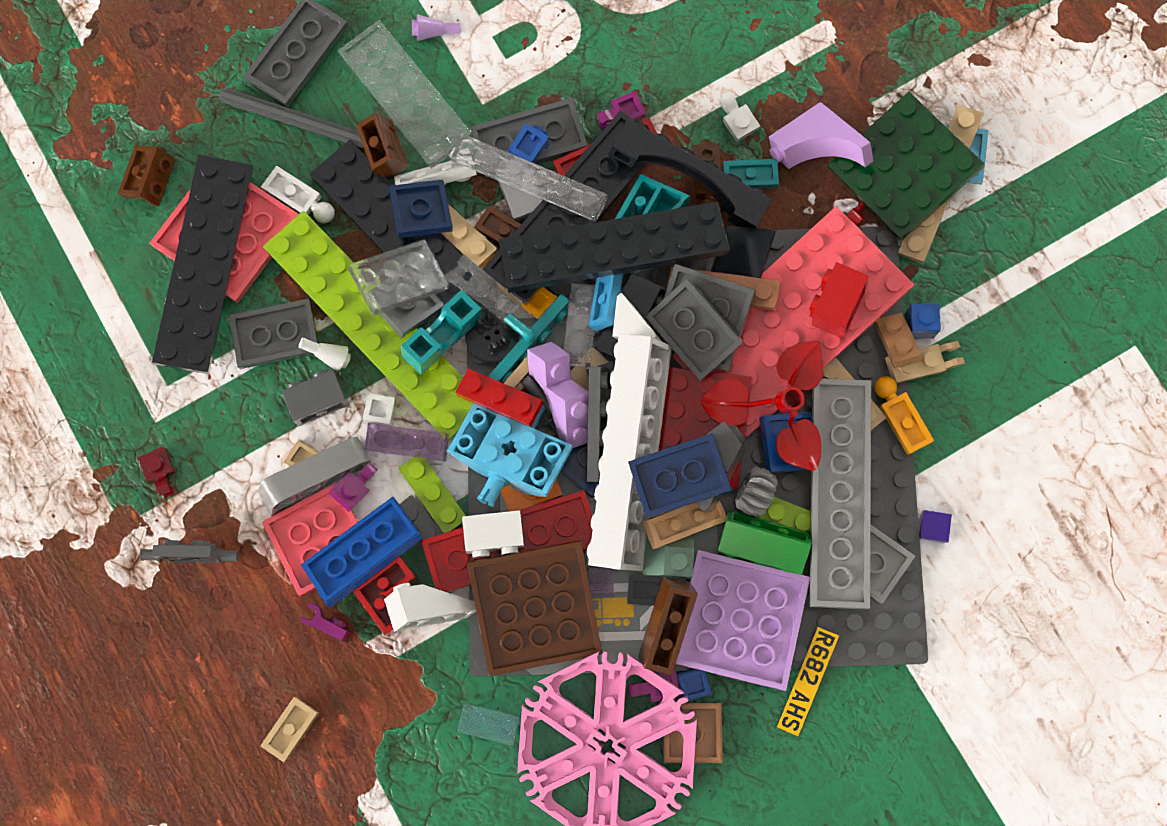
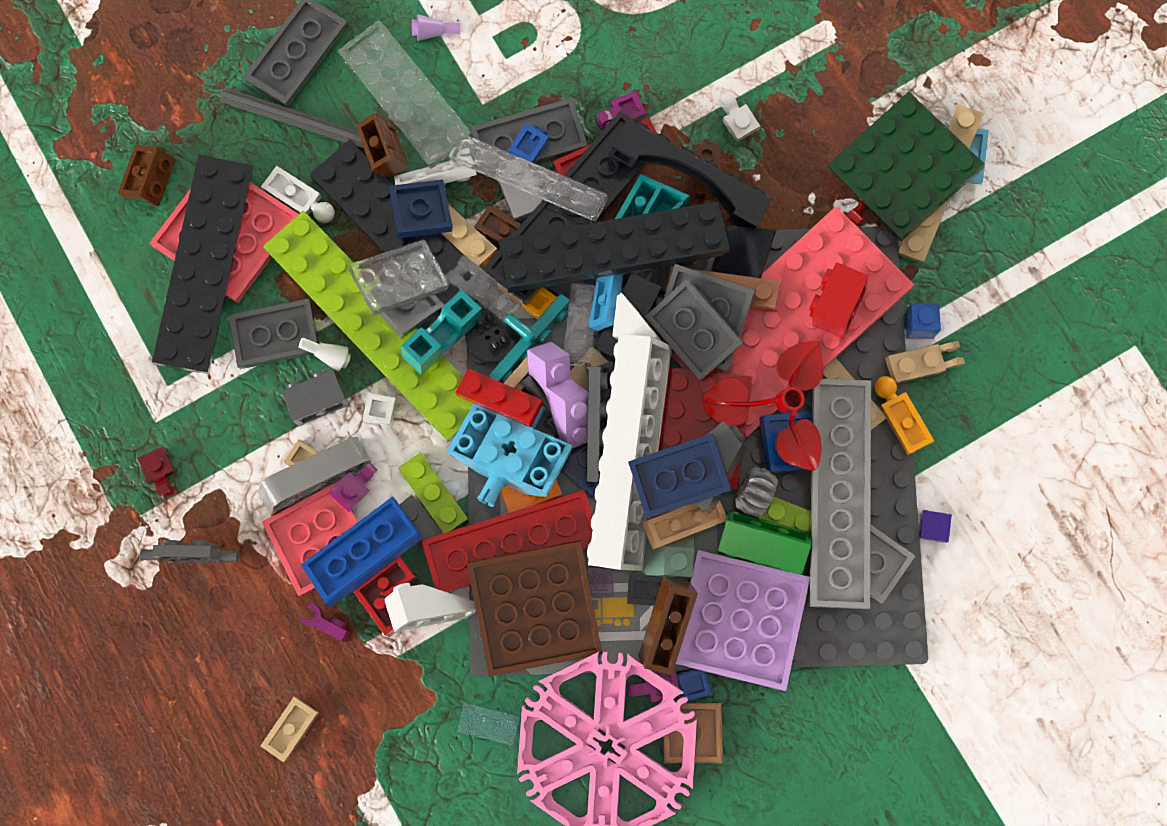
clear purple plate [364,423,450,461] -> none
white brick [462,510,524,558] -> none
teal plate [723,159,779,189] -> none
lavender arch [769,102,874,169] -> none
yellow sticker [777,627,839,736] -> none
medium nougat plate [875,312,922,368] -> none

